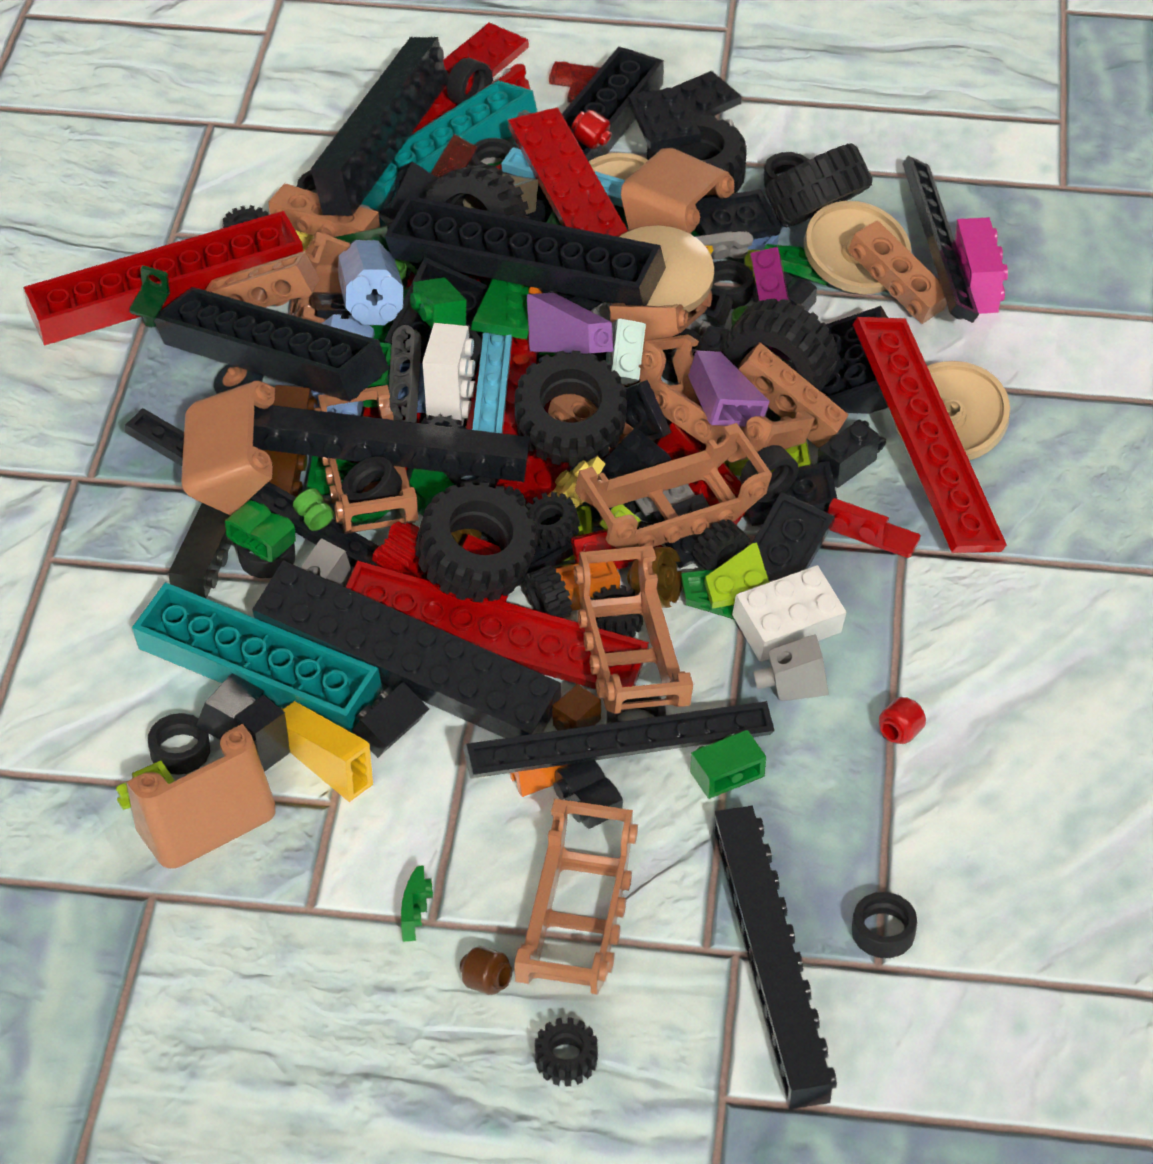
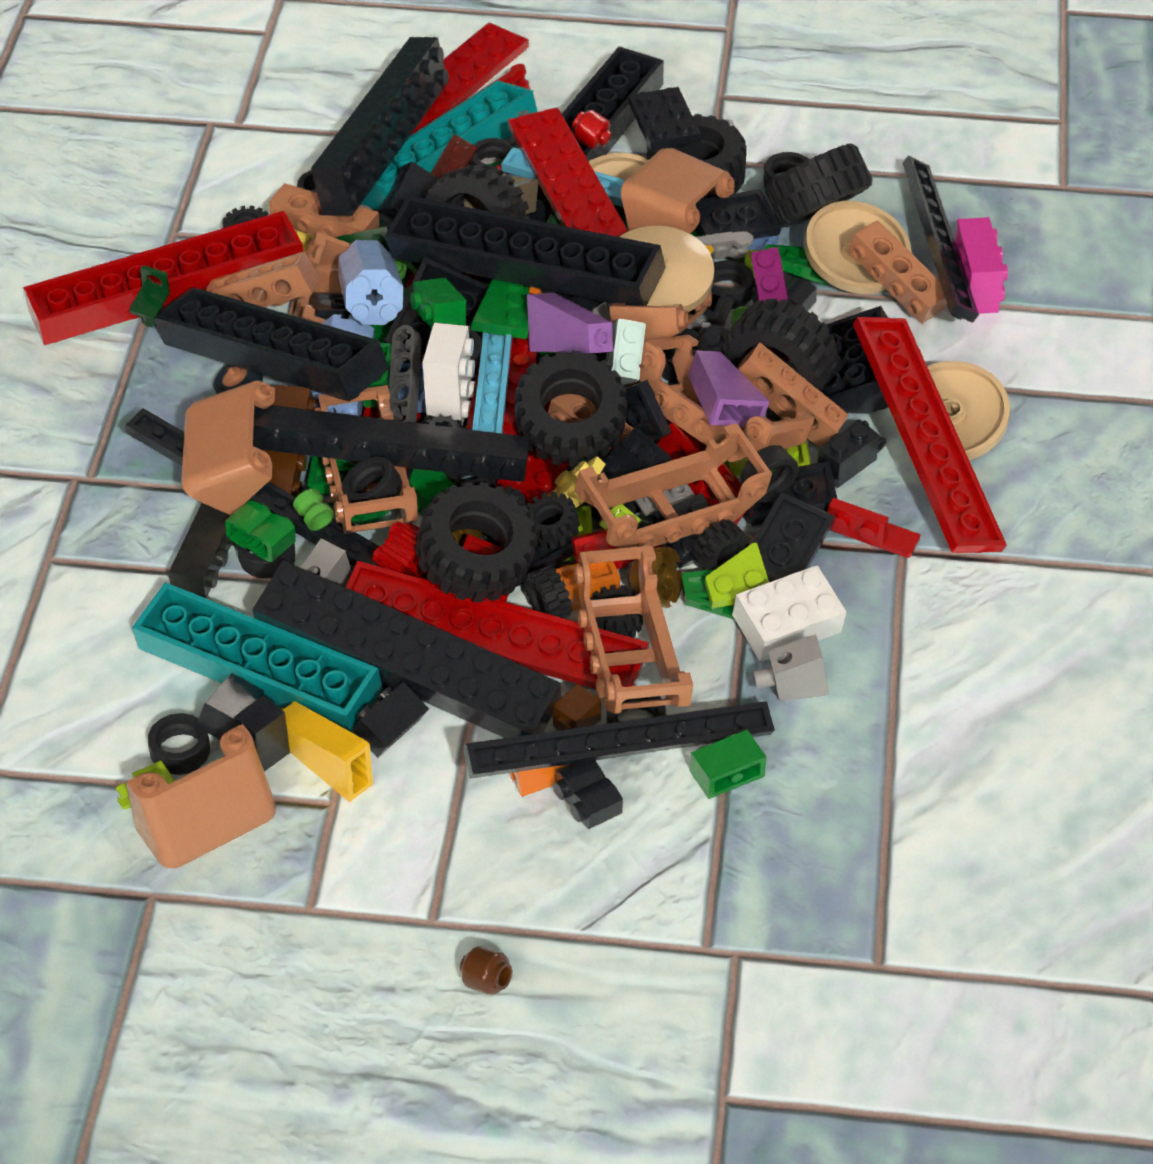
green slope [401,865,433,942] -> none
black tyre [447,58,493,105] -> none
nougat windscreen [515,799,638,995] -> none
black tyre [535,1017,598,1087] -> none
clear red plate [549,61,600,103] -> none
black plate [672,70,742,117] -> none
black brick [713,805,837,1110] -> none
black tyre [851,892,918,958] -> none
red head [879,697,926,744] -> none

